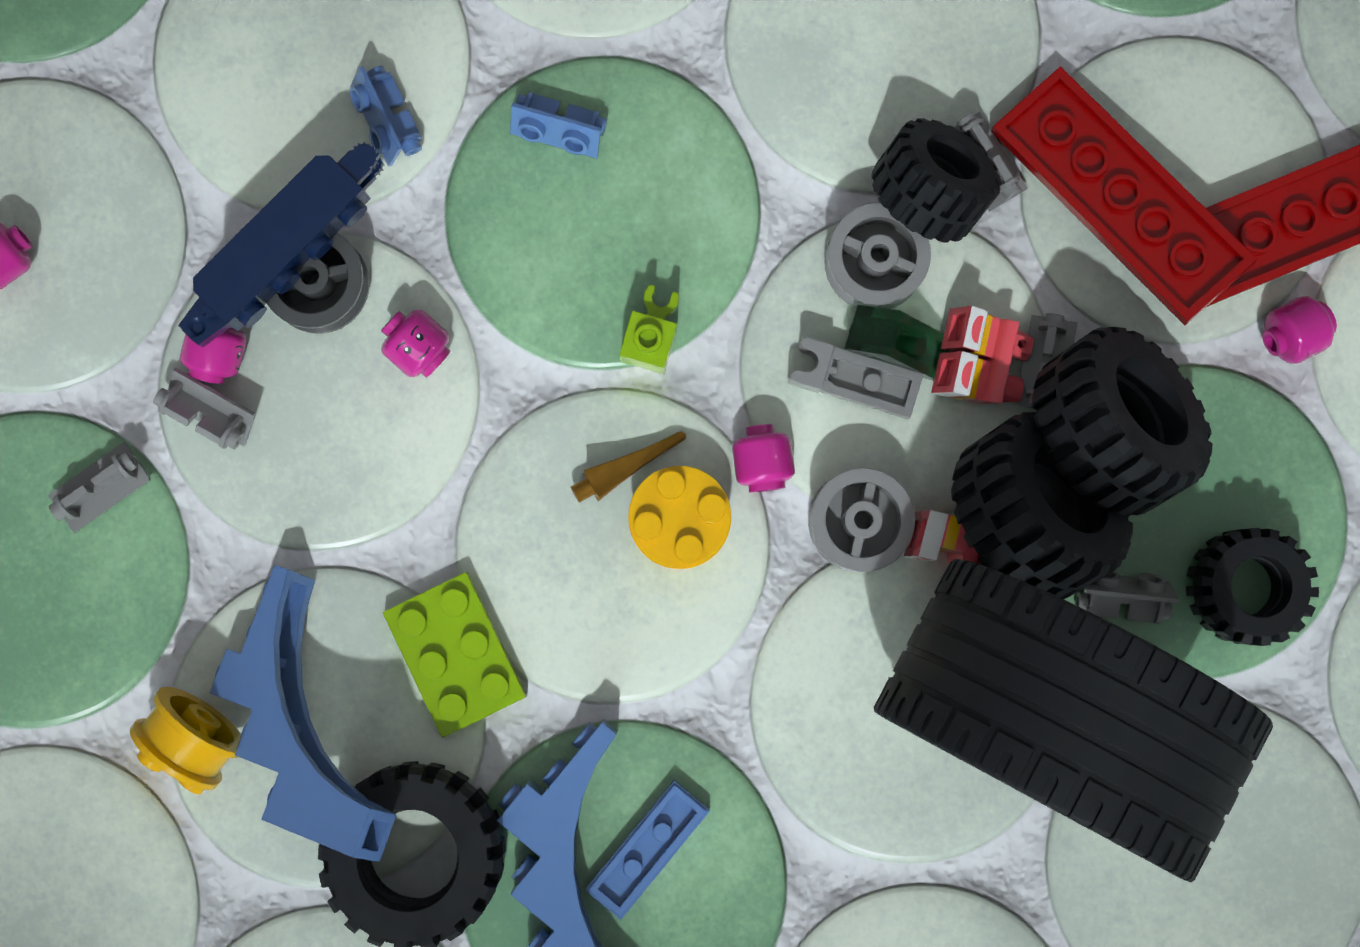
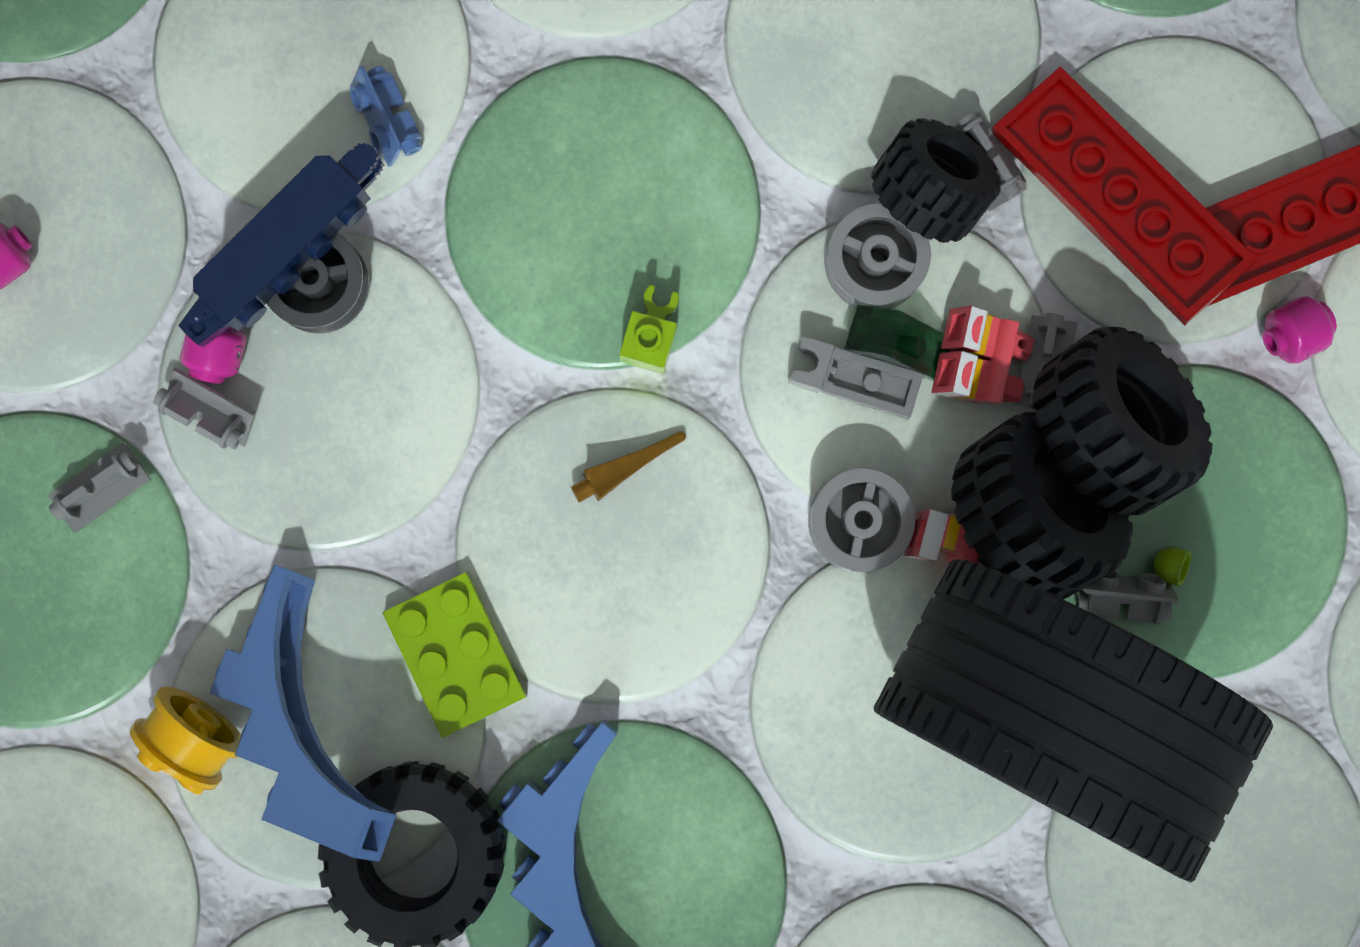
dark pink head [381,309,451,378] -> none
medium blue hinge [510,92,607,159] -> none
medium blue tile [585,780,710,920] -> none
yellow wheel [628,466,731,569] -> none
dark pink head [732,424,795,493] -> none
black tyre [1186,528,1319,646] -> none
none -> lime hinge [1153,547,1192,587]

